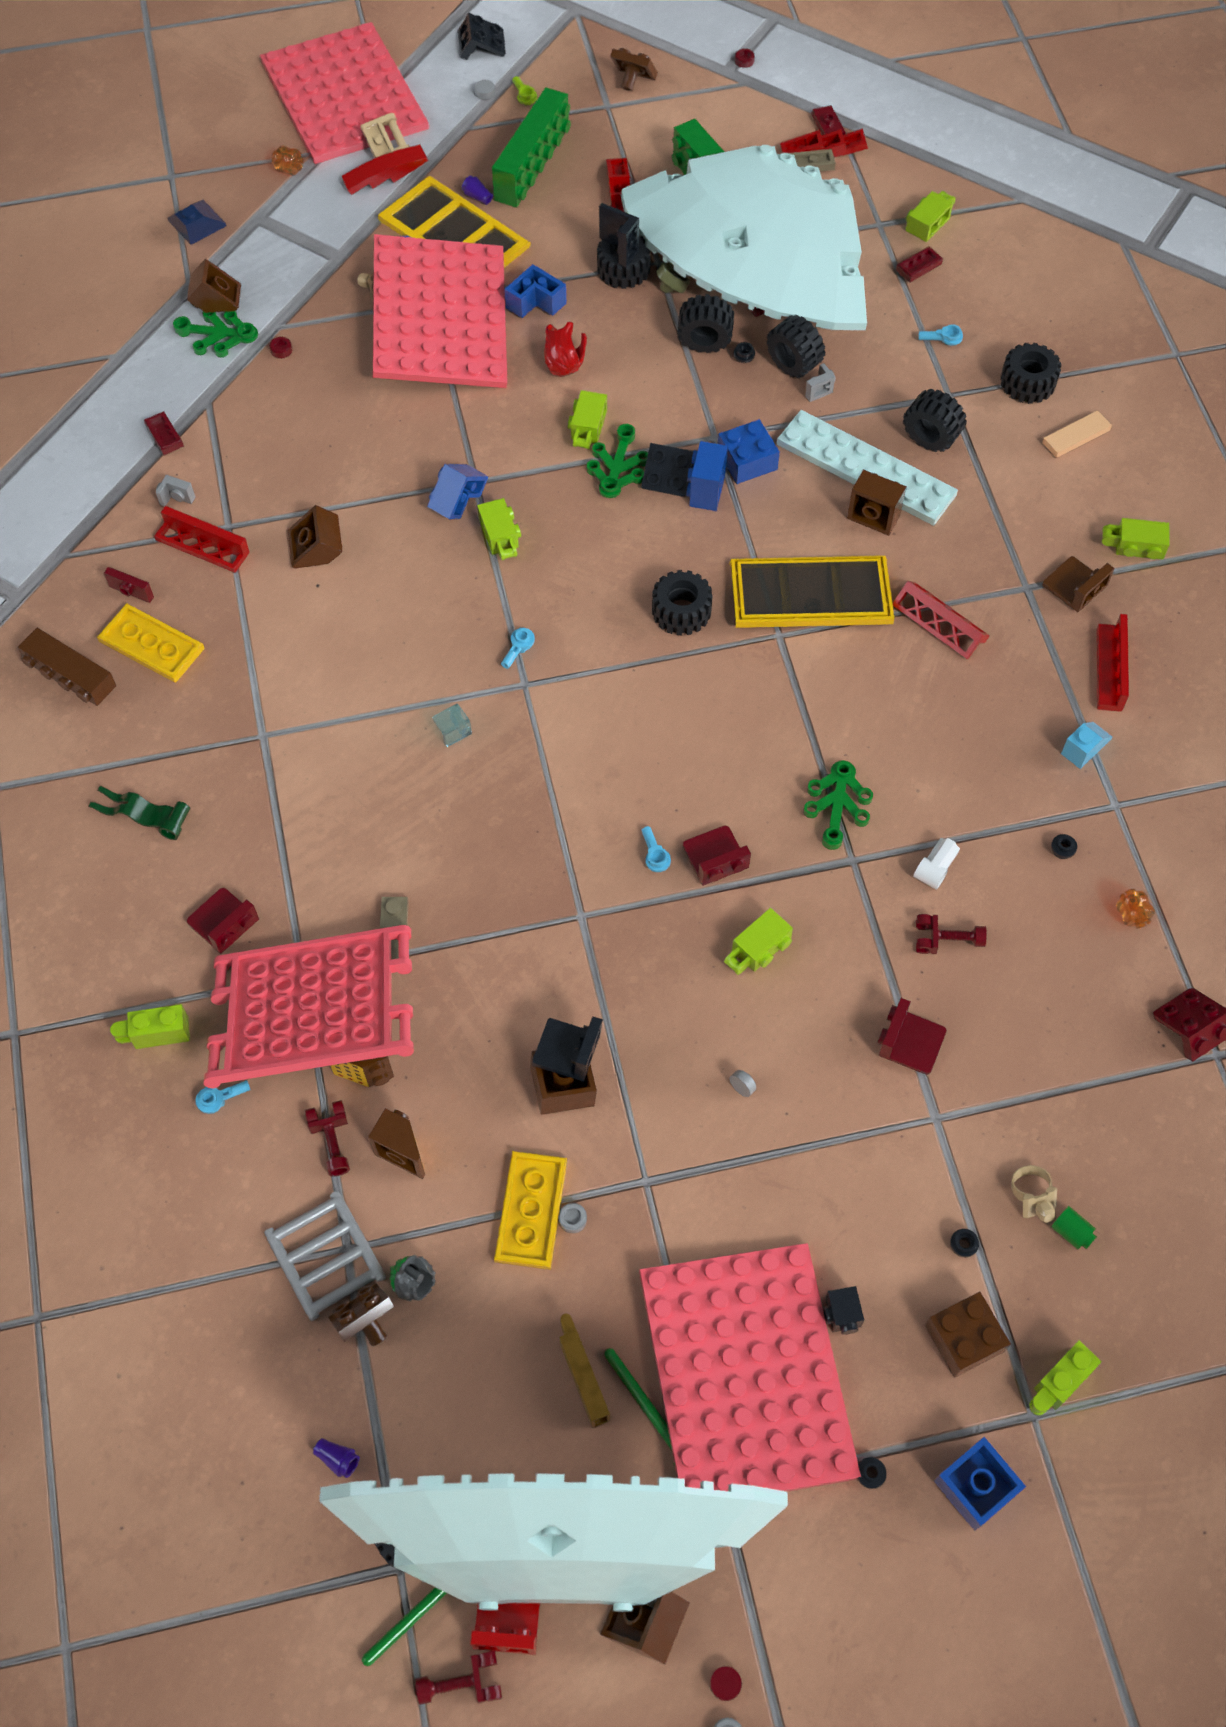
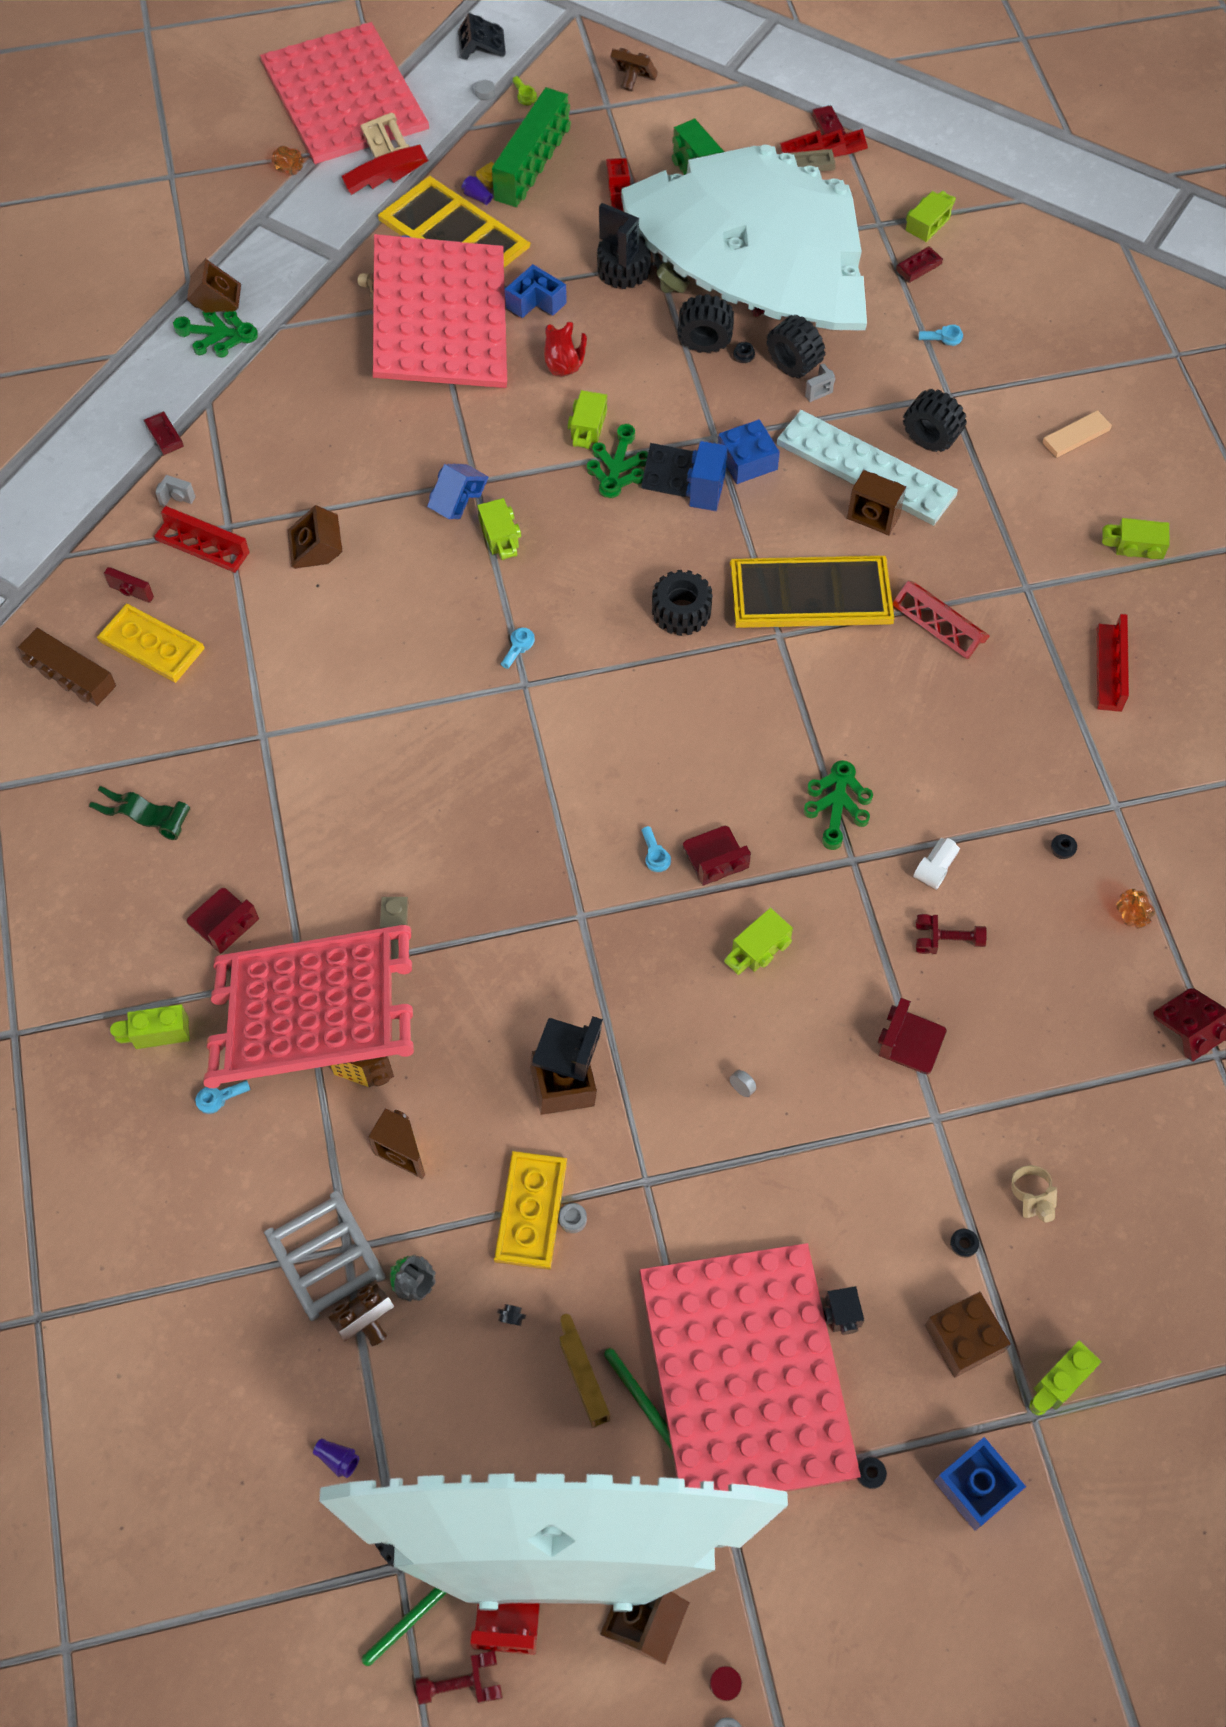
dark blue slope [168,200,226,245] -> none
dark red tile [269,337,292,359] -> none
dark red bar [305,1100,350,1177] -> none
clear light blue panel [433,703,472,747] -> none
dark red tile [735,48,755,68] -> none
black tyre [1000,343,1061,404] -> none
reddish brown bracket [1042,556,1115,612] -> none
green brick [1051,1206,1097,1250] -> none
medium azure slope [1061,722,1112,769] -> none
none -> yellow plate [476,161,494,189]
none -> black plate [497,1304,526,1326]

